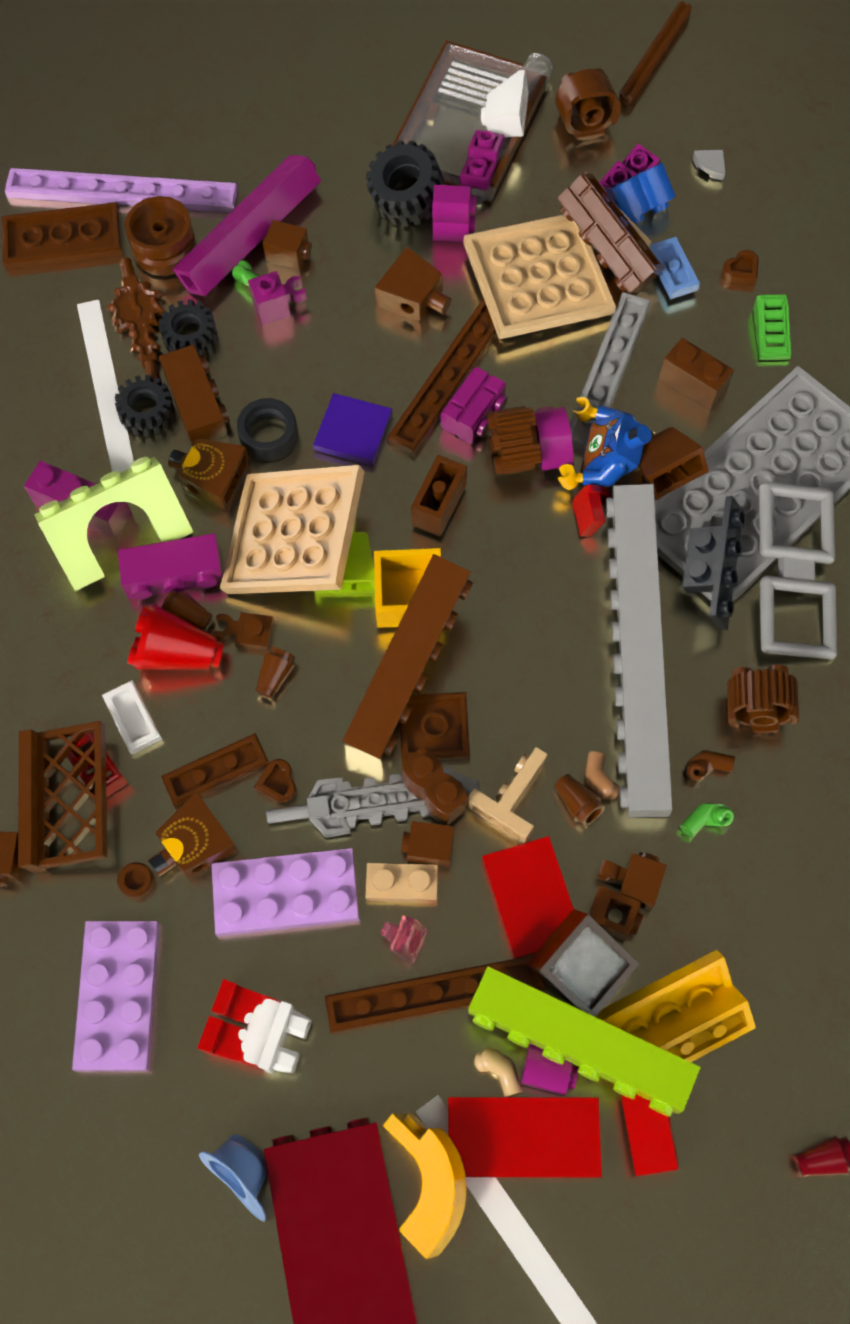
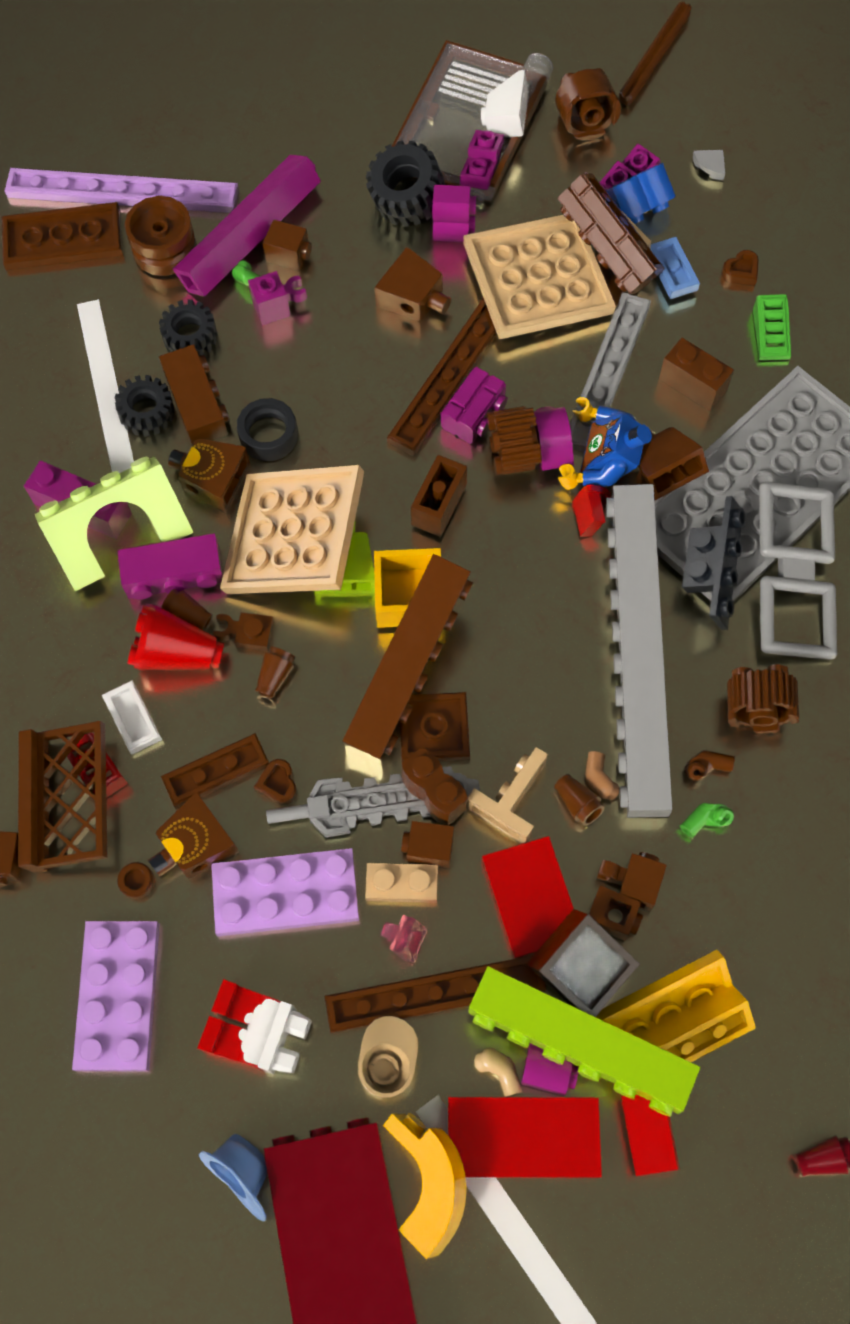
reddish brown piece [106,257,164,382] -> none
dark purple tile [313,393,393,466] -> none
none -> tan cap [358,1016,418,1098]

